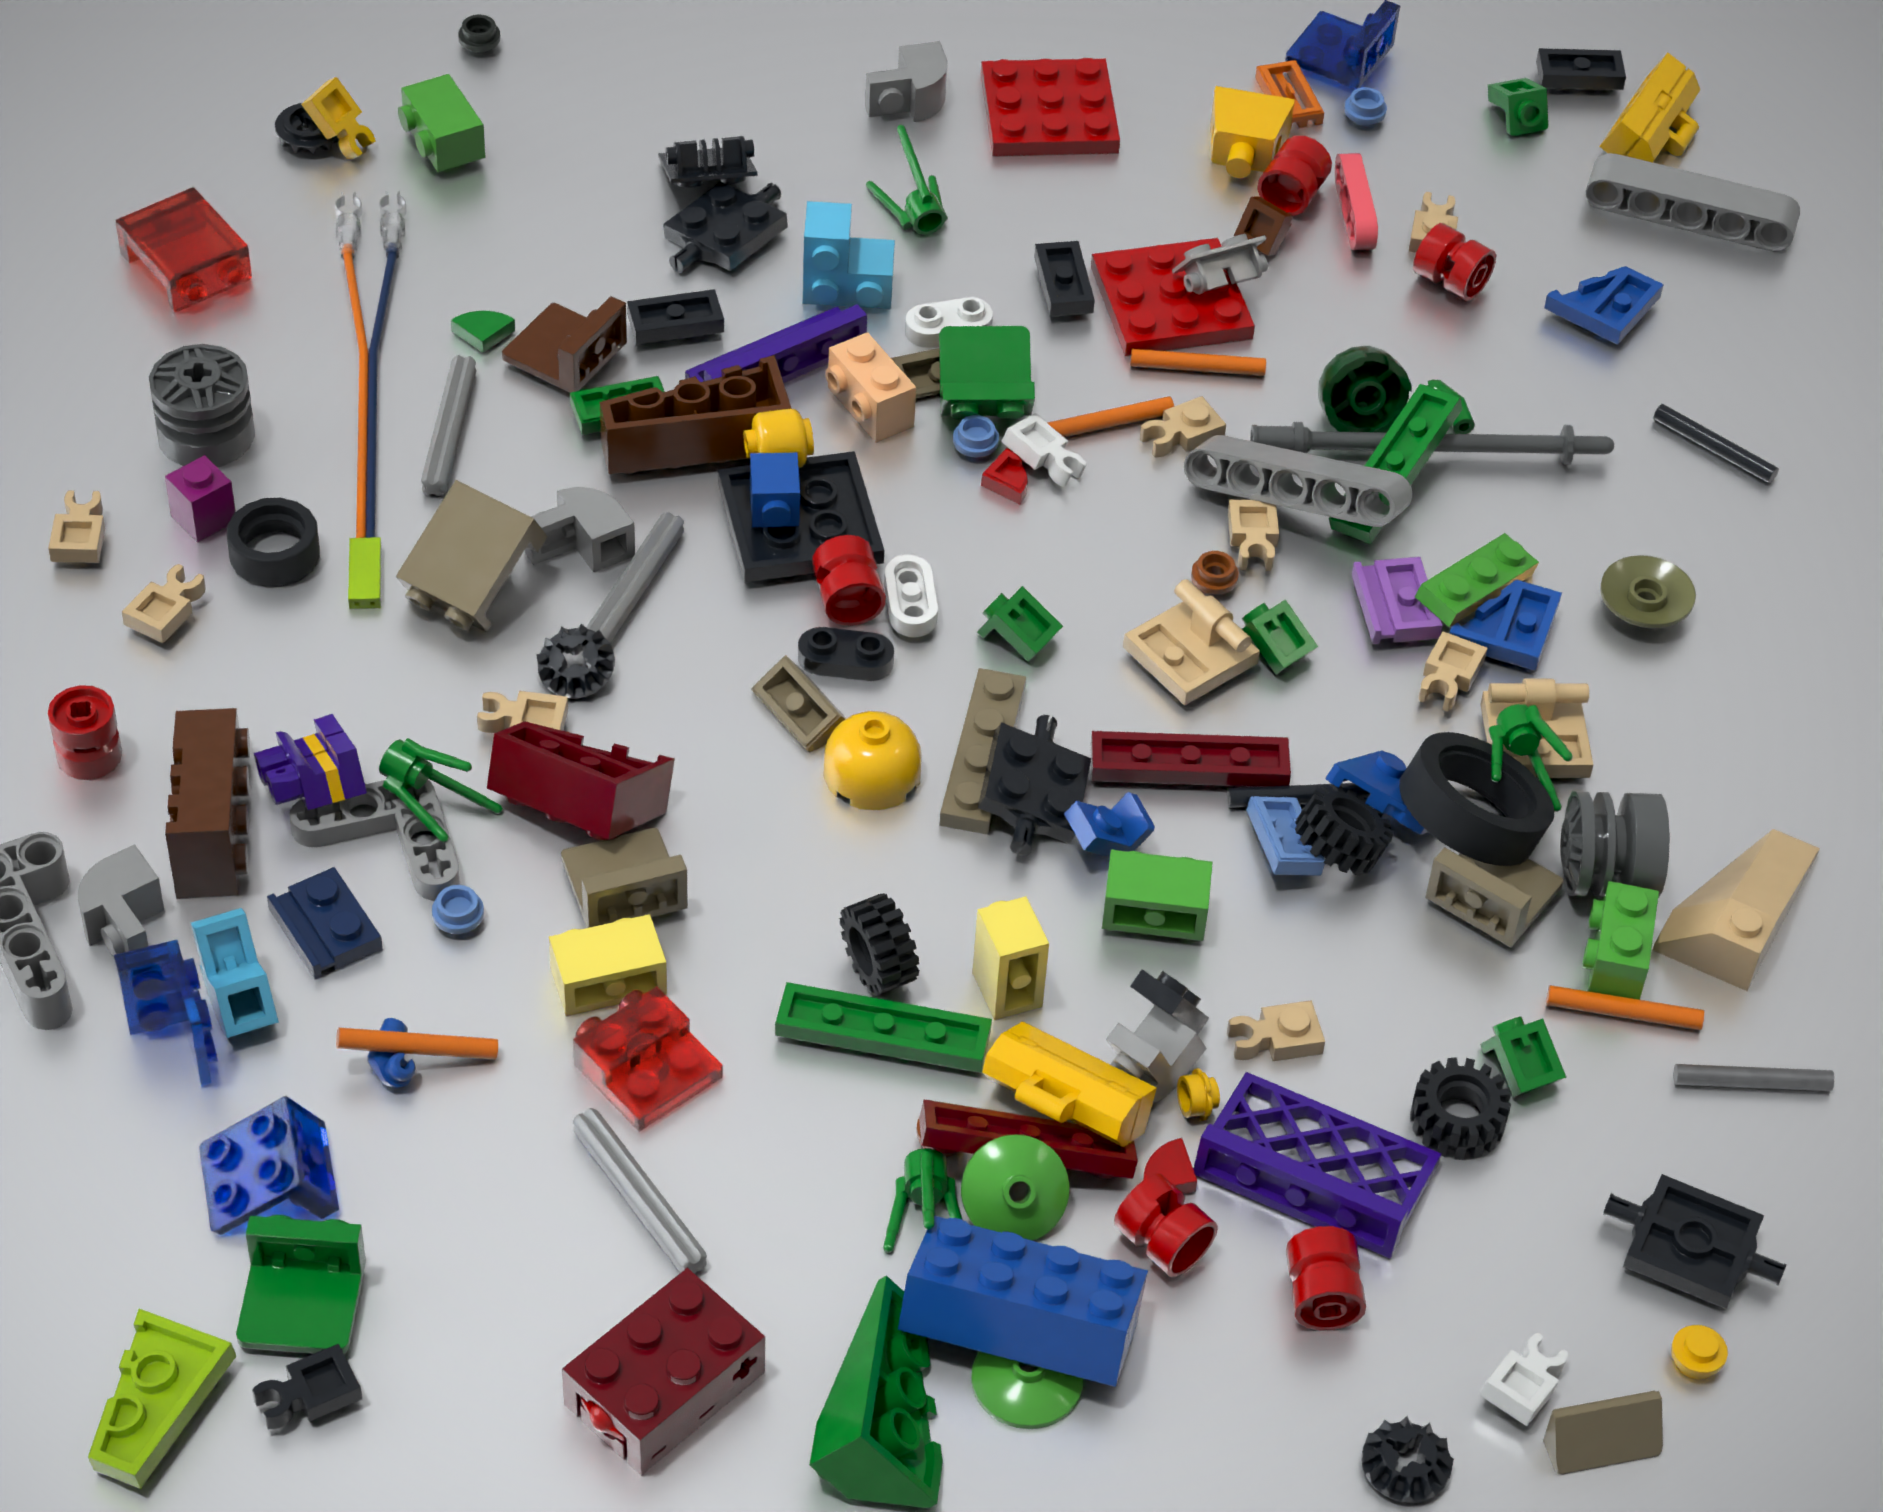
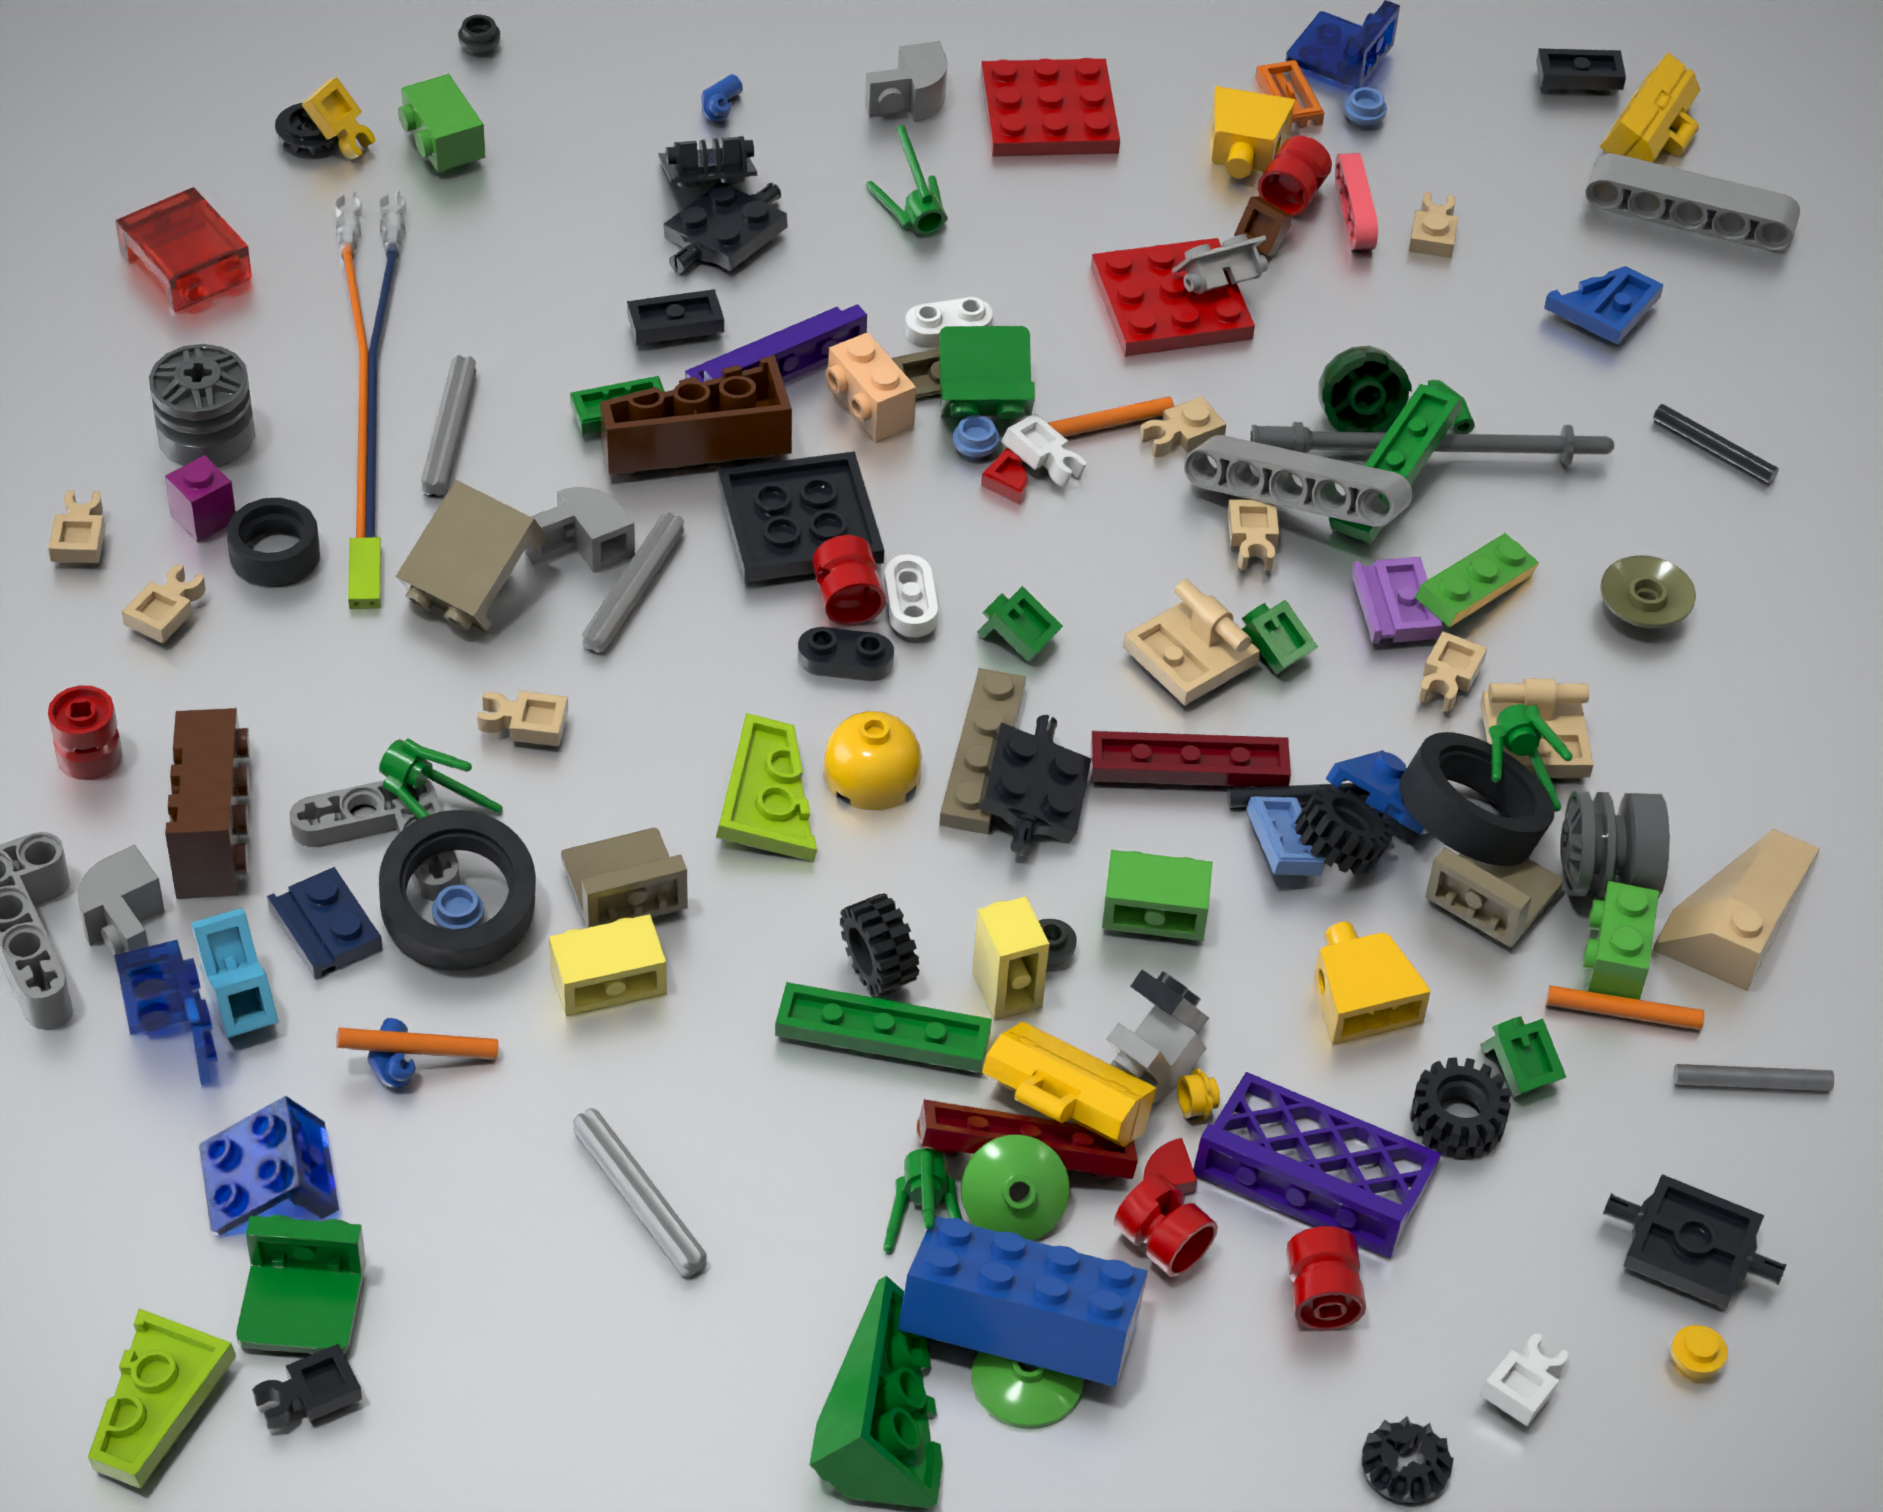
dark purple hips [254,714,367,810] -> none
green tile [451,311,515,353] -> none
dark red wedge [487,721,675,840] -> none
reddish brown bracket [502,296,627,393] -> none
black gear [536,623,615,699] -> none
dark red piece [562,1267,766,1476] -> none
clear red plate [573,986,723,1132] -> none
yellow head [743,409,814,468] -> none
blue brick [750,452,800,527] -> none
dark tan slope [751,655,847,753] -> none
medium azure brick [802,201,895,309] -> none
black plate [1034,241,1095,317] -> none
blue bracket [1064,792,1155,858] -> none
orange bar [1130,349,1266,376] -> none
dark orange plate [1191,551,1239,595] -> none
tan plate [1227,1000,1325,1061] -> none
red wheel [1413,223,1497,301] -> none
blue wing [1449,580,1562,671] -> none
green bracket [1488,78,1549,136] -> none
dark tan slope [1543,1390,1663,1475] -> none
none -> black tyre [379,810,536,970]
none -> blue arm [701,74,743,122]
none -> lime wing [716,713,817,862]
none -> pearl dark grey plate [1039,919,1077,968]
none -> yellow torso [1314,921,1431,1045]

